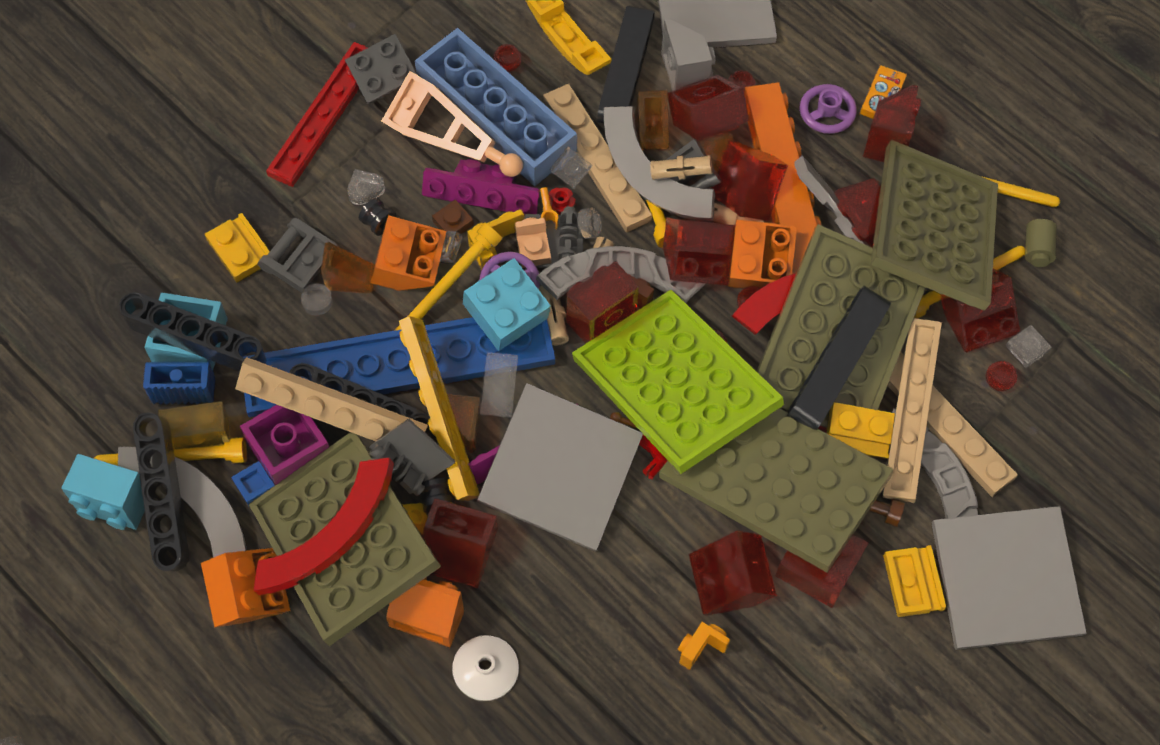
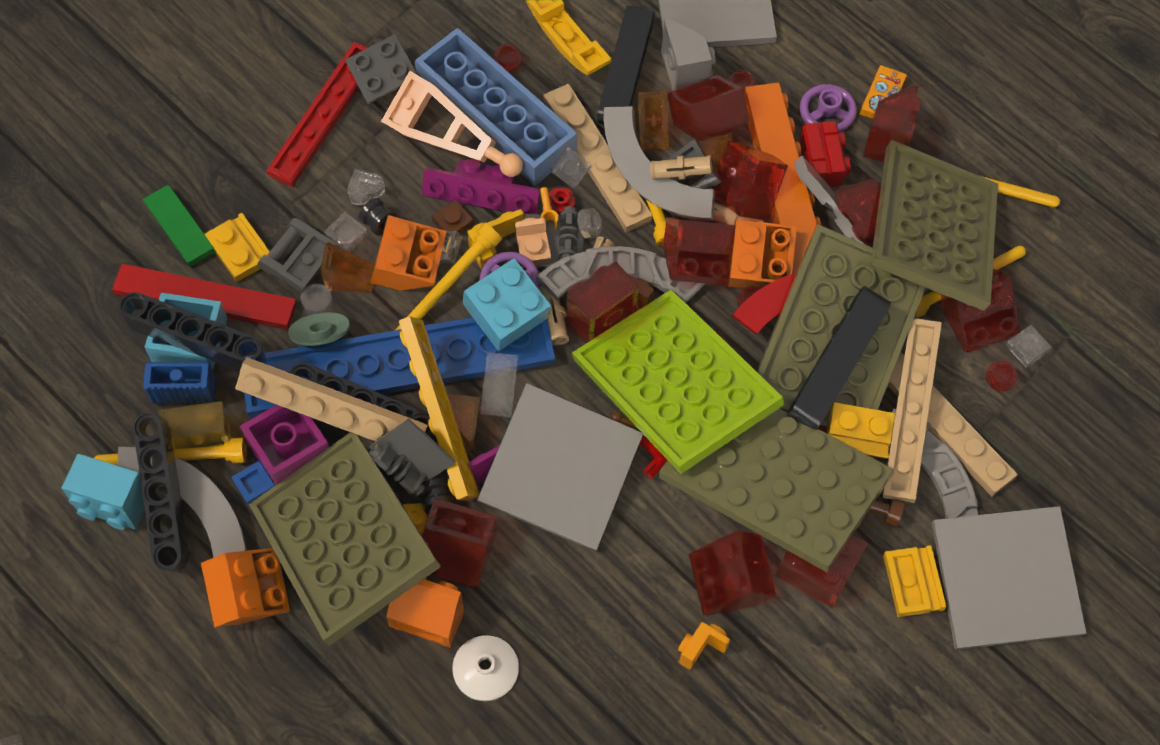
red tile [253,457,394,595] -> none
olive brick [1025,219,1057,267] -> none
none -> red tile [112,264,297,330]
none -> green tile [143,185,216,267]
none -> sand green dish [288,312,350,346]
none -> clear plate [324,212,368,254]
none -> red brick [800,121,851,187]

